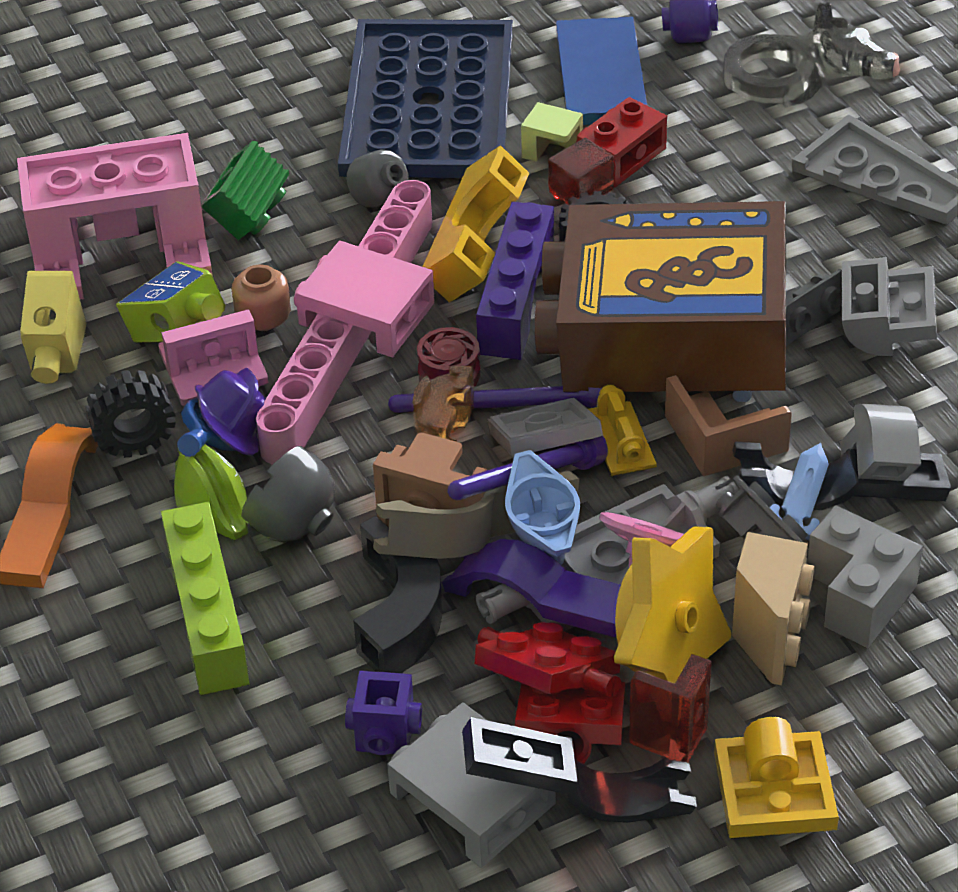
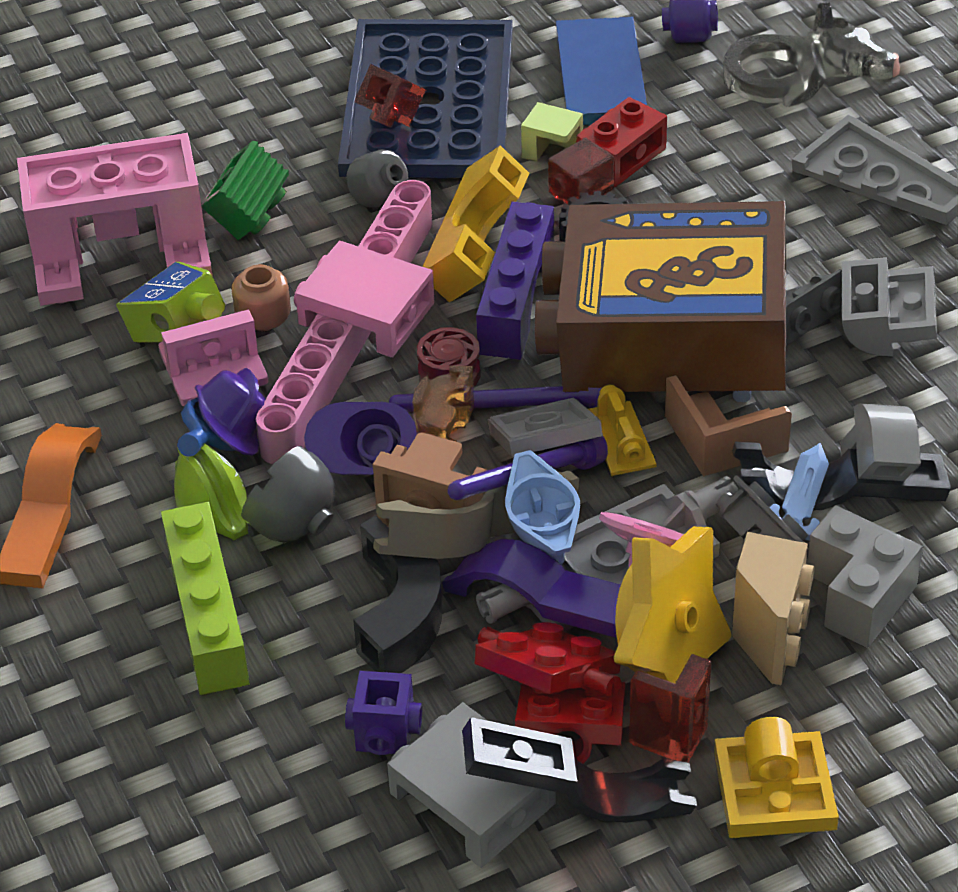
light yellow torso [20,271,86,384] -> none
black tyre [85,370,176,458] -> none
none -> dark purple piece [304,401,417,475]
none -> clear red brick [354,64,426,128]

